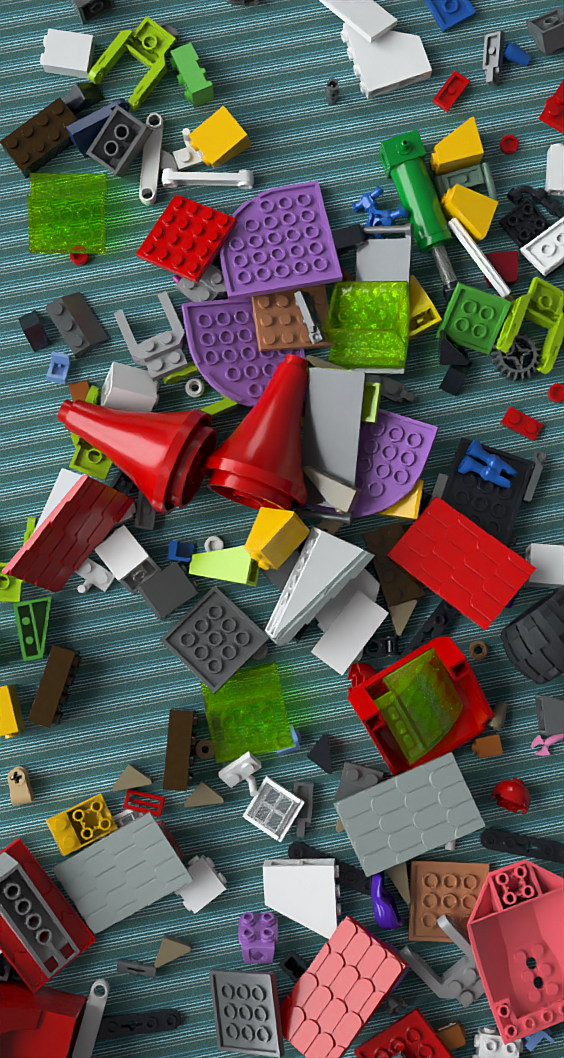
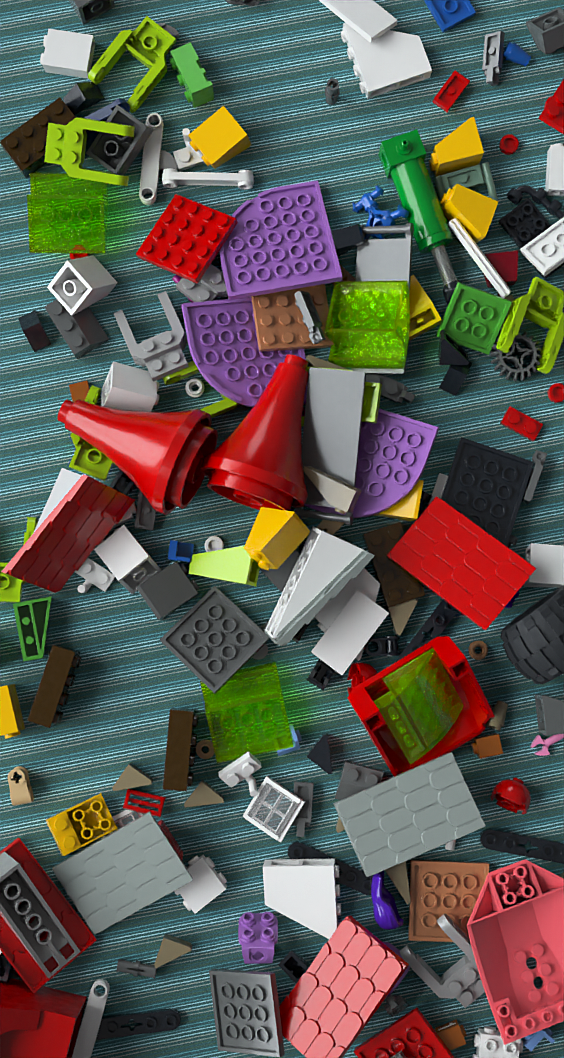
medium blue bracket [46,352,71,384] -> none
blue piece [458,439,518,488] -> none
none -> lime plate [44,117,135,186]
none -> white slope [47,255,118,315]
none -> black slope [306,659,335,691]

